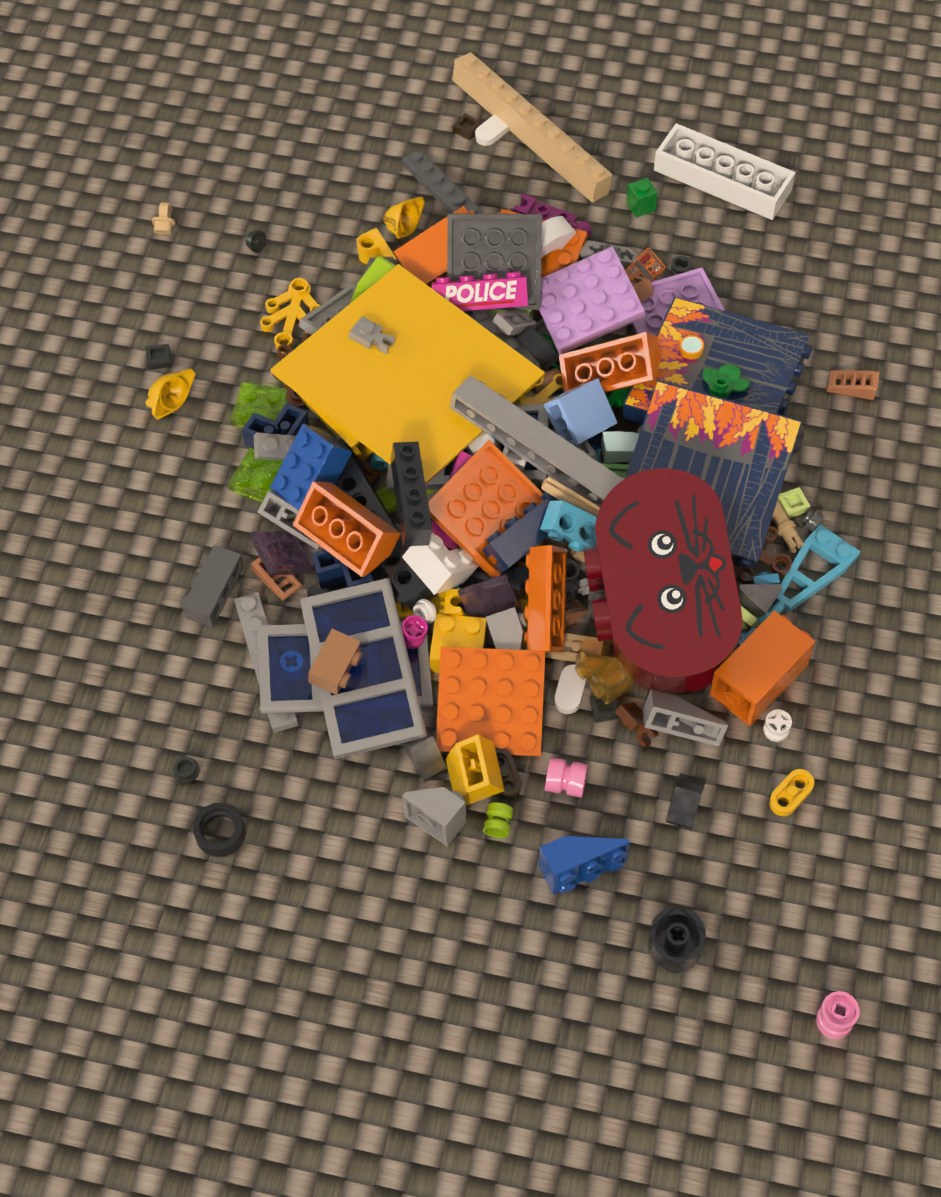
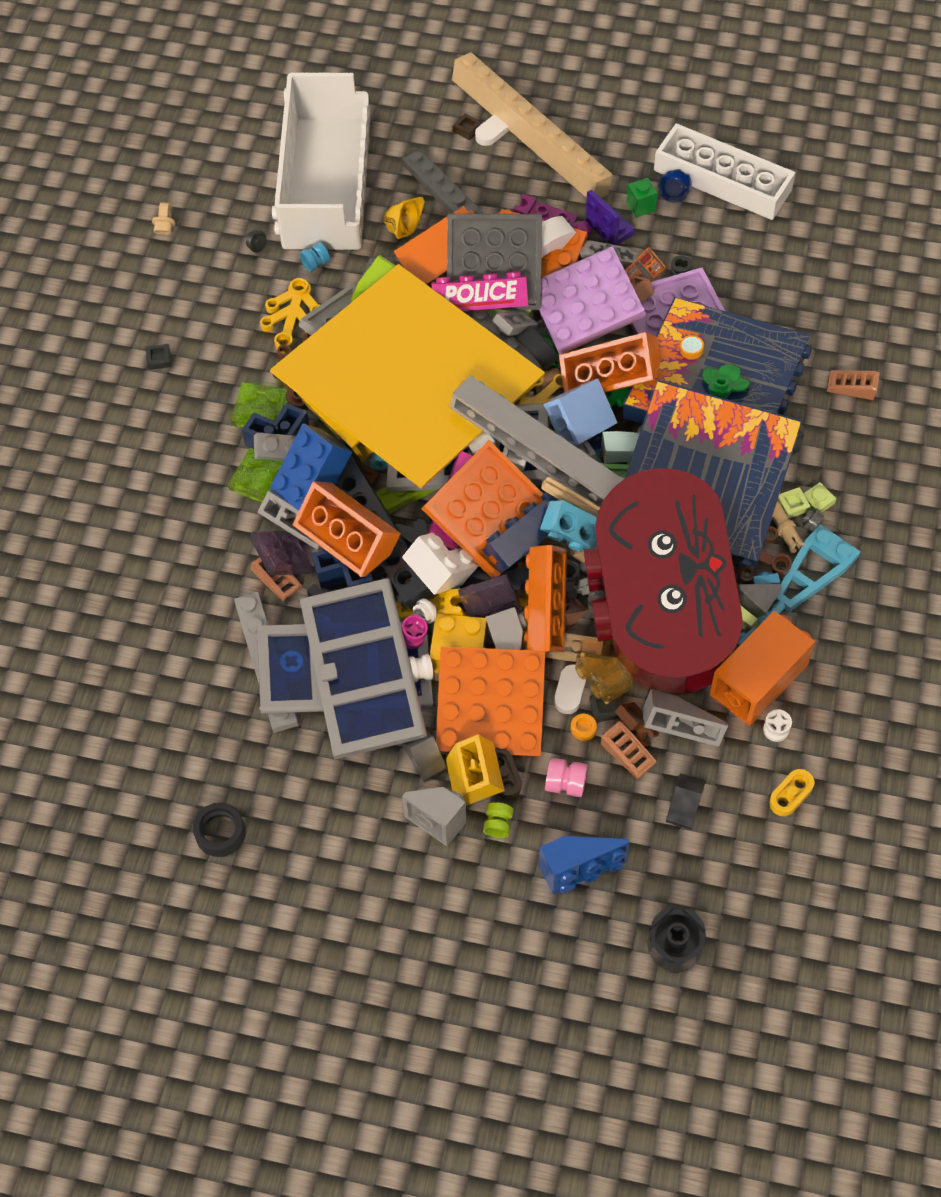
yellow hat [146,369,196,420] -> none
pearl dark grey plate [173,757,200,783] -> none
dark grey brick [181,545,244,628] -> none
medium nougat brick [308,629,363,695] -> none
light grey plate [349,316,395,354] -> none
yellow plate [357,228,397,264] -> none
black brick [390,441,432,547] -> none
bright pink wheel [816,991,860,1039] -> none
none -> white container [272,73,370,250]
none -> dark azure wheel [299,242,330,272]
none -> white wheel [409,654,433,682]
none -> light orange tile [571,713,597,741]
none -> dark purple bracket [585,190,635,246]
none -> nougat slope [601,721,657,780]
none -> clear blue hair [658,169,692,203]
none -> yellowish green plate [803,482,836,514]

